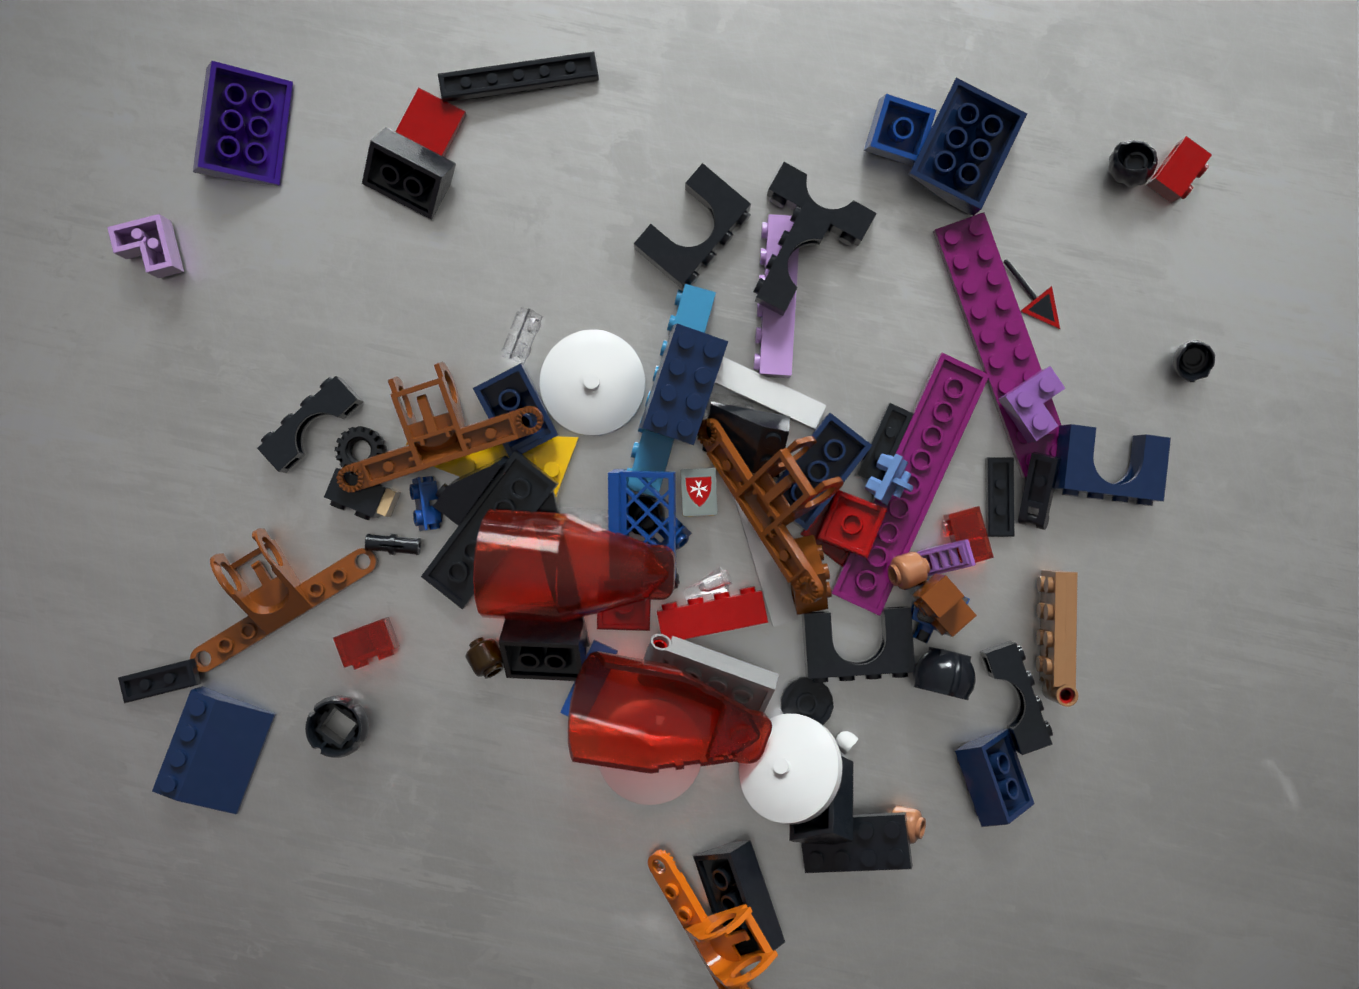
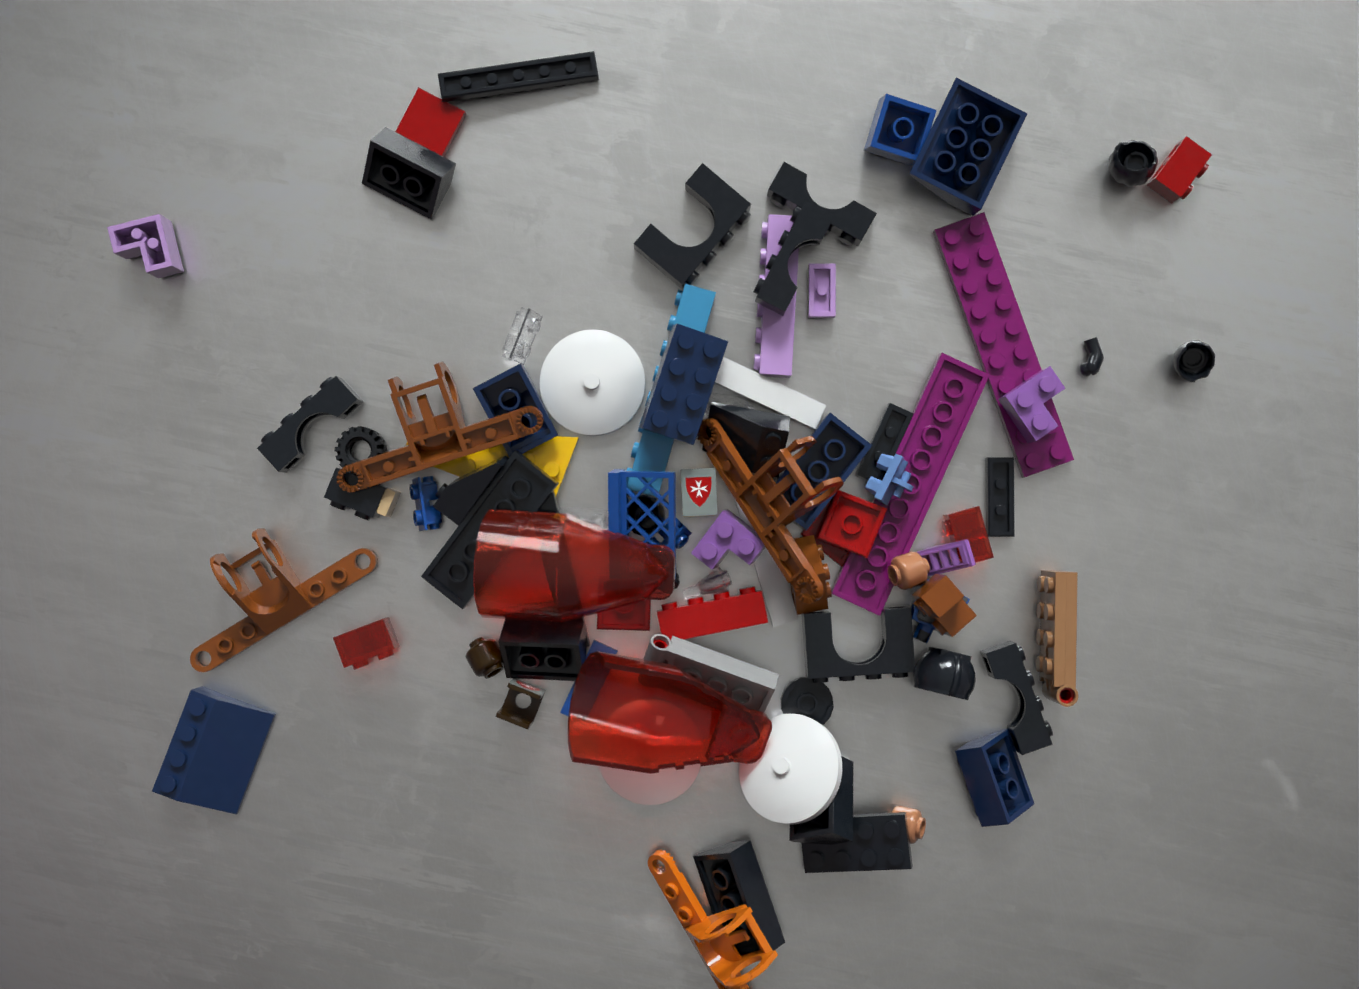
black tile [118,658,201,703] -> none
dark purple slope [193,61,293,186] -> none
black piece [305,695,369,758] -> none
black pin [365,534,421,555] -> none
white hinge [836,731,858,755] -> none
piece [1004,259,1060,329] -> none
black plate [1018,452,1061,530] -> none
dark blue arch [1054,424,1171,506] -> none
none -> dark brown piece [495,678,546,729]
none -> medium lavender brick [691,509,765,570]
none -> lavender plate [808,264,836,318]
none -> black arm [1080,337,1104,376]

